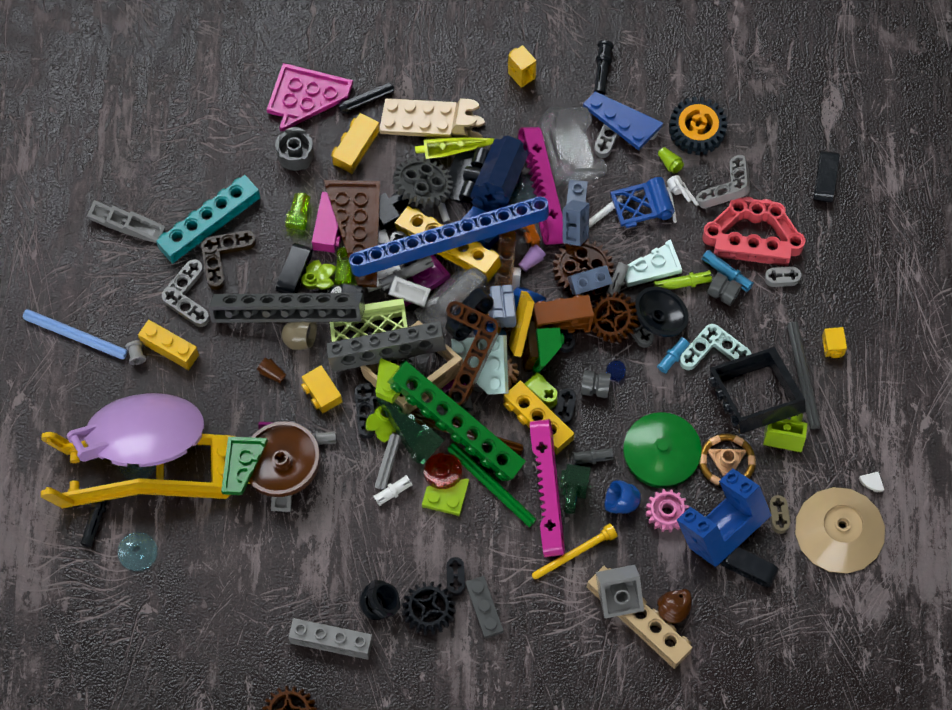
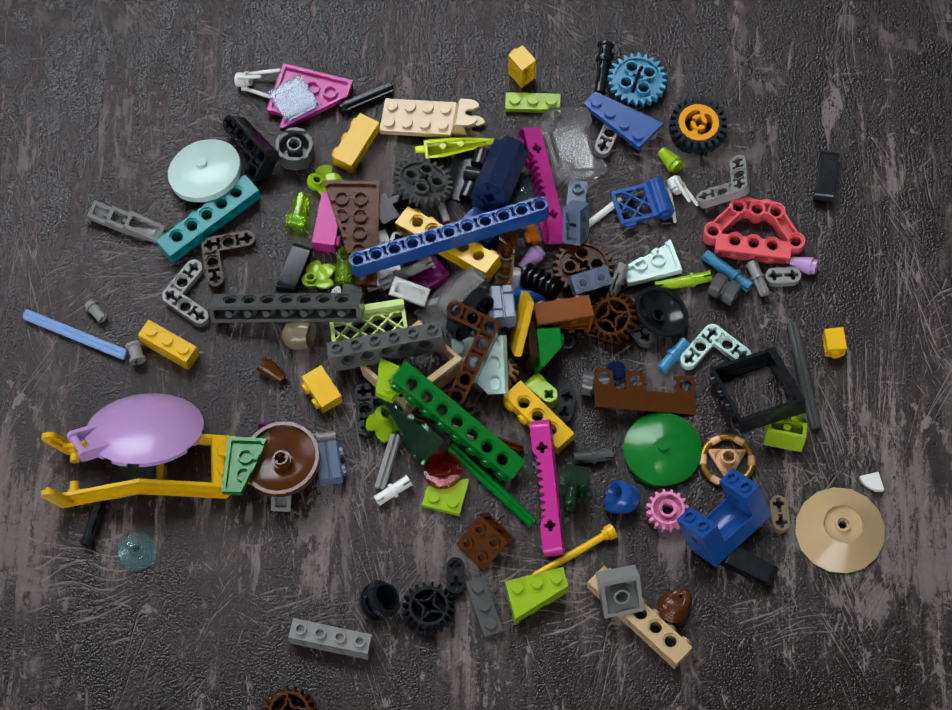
none -> light grey pin [84,299,108,323]
none -> light aqua dish [168,139,242,202]
none -> black beam [223,115,279,180]
none -> white plant [234,68,281,99]
none -> clear light blue tile [268,75,318,122]
none -> lime plate [307,165,343,195]
none -> sand blue brick [318,440,347,486]
none -> reddish brown bracket [457,513,516,570]
none -> lime plate [505,92,561,113]
none -> lime wedge [505,567,568,625]
none -> black piece [520,263,563,300]
none -> reddish brown piece [594,368,696,415]
none -> dark azure gear [607,52,667,109]
none -> light grey axle [746,260,770,297]
none -> lavender cone [789,256,819,275]

